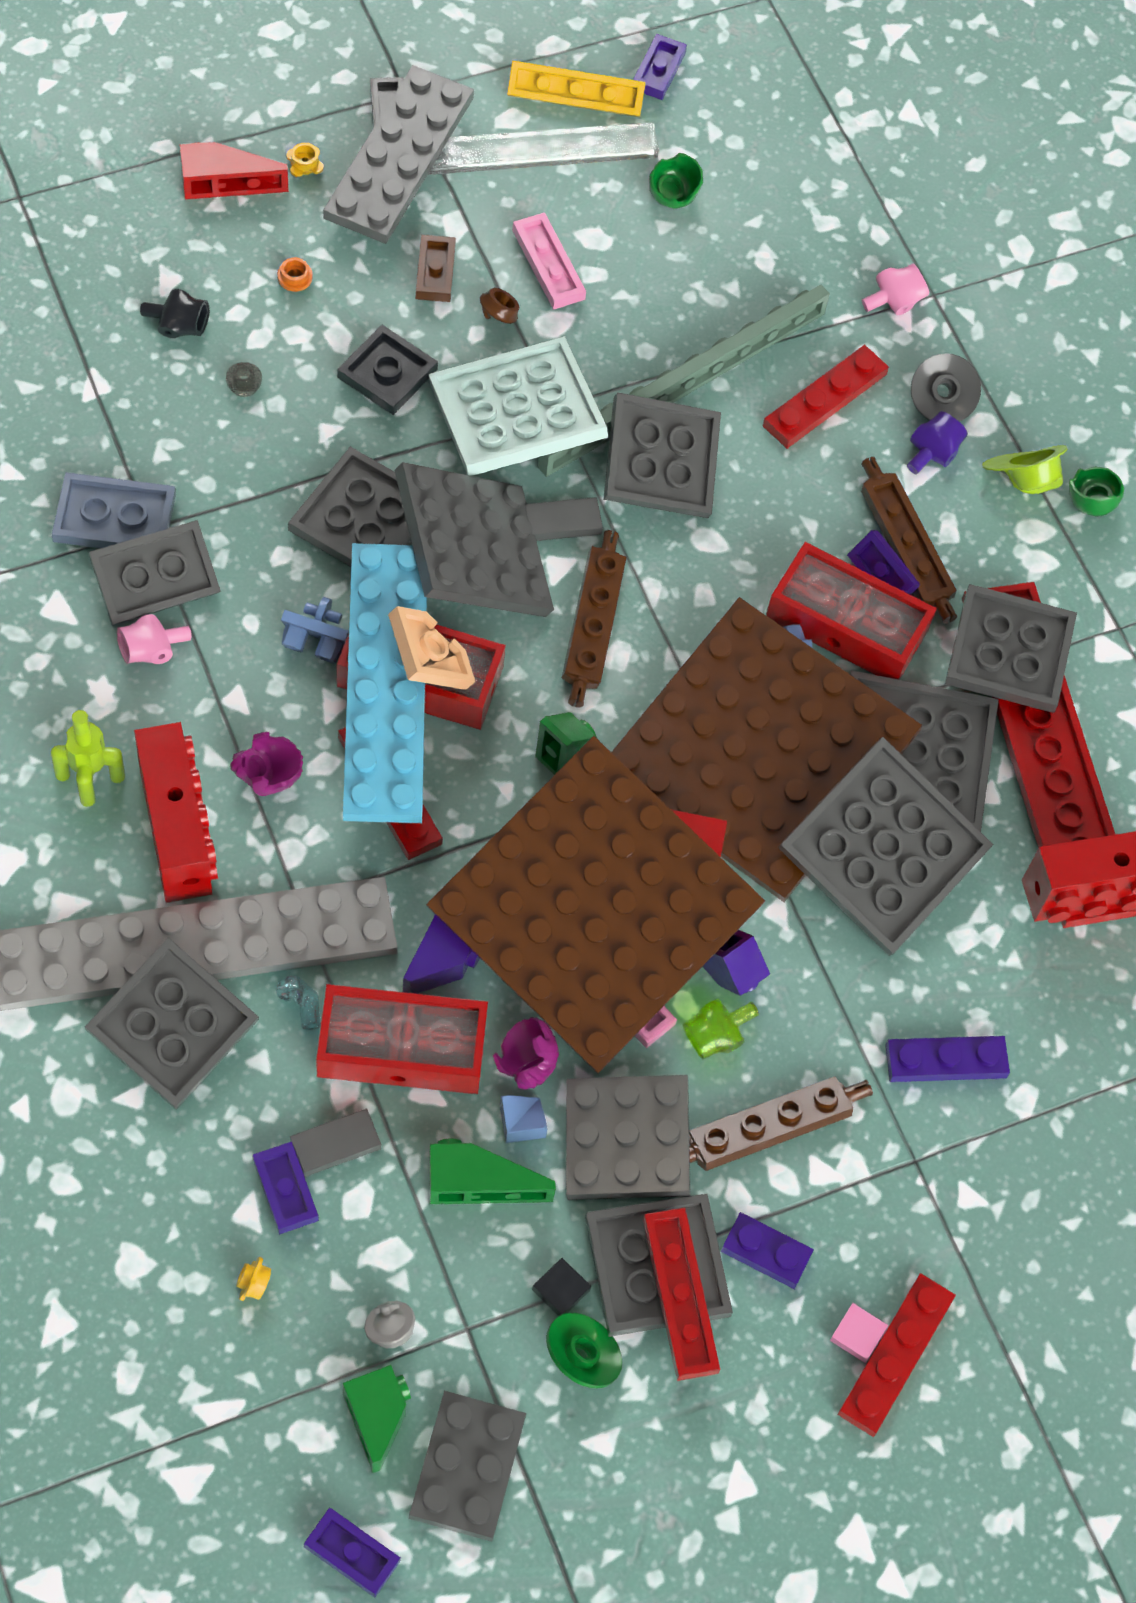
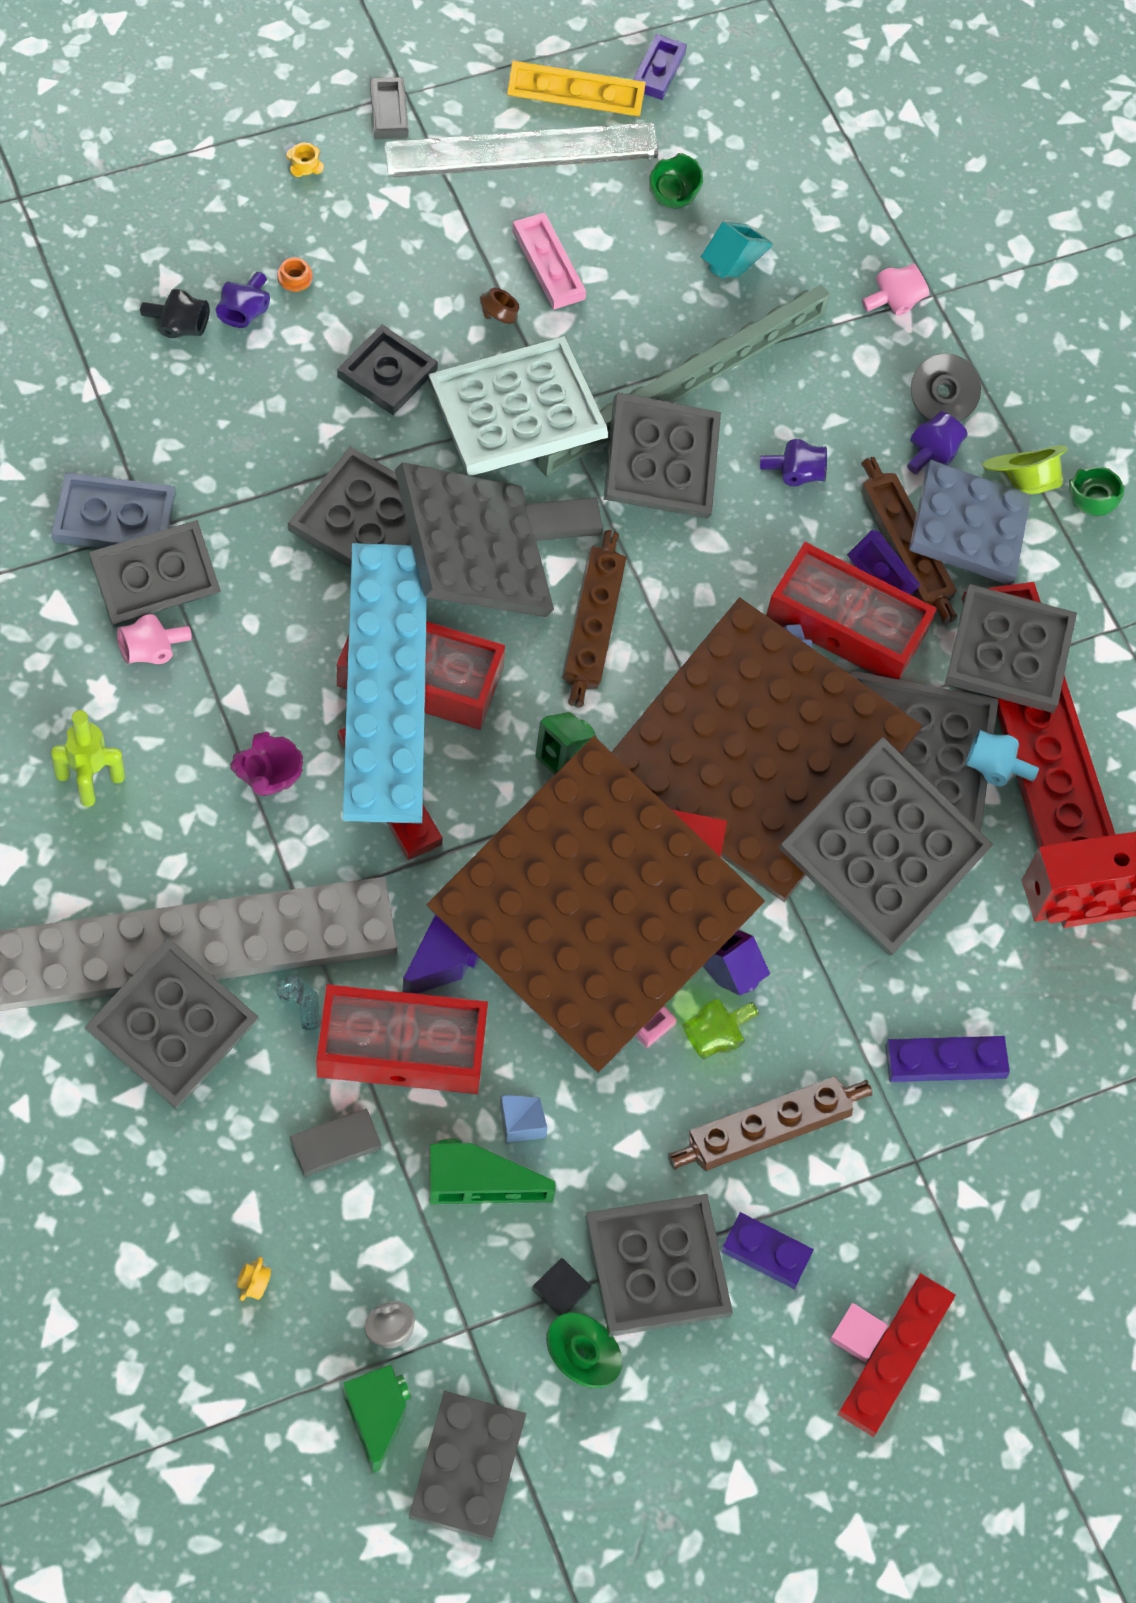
red brick [134,722,218,903] -> none
slope [180,142,289,199] -> none
clear smoke plate [226,362,262,397] -> none
dark purple plate [252,1141,319,1235] -> none
medium blue hips [281,597,349,664] -> none
dark purple plate [304,1507,401,1598] -> none
plate [323,65,474,244] -> none
light nougat plate [388,606,475,690] -> none
plate [415,234,456,302] -> none
magenta hair [493,1017,559,1090] -> none
dark grey plate [566,1075,691,1200] -> none
red plate [643,1208,720,1381] -> none
red plate [763,344,889,449] -> none
none -> dark purple piece [215,272,270,328]
none -> teal slope [700,221,773,279]
none -> dark purple piece [760,439,827,487]
none -> sand blue plate [909,460,1031,585]
none -> medium azure piece [965,730,1039,786]

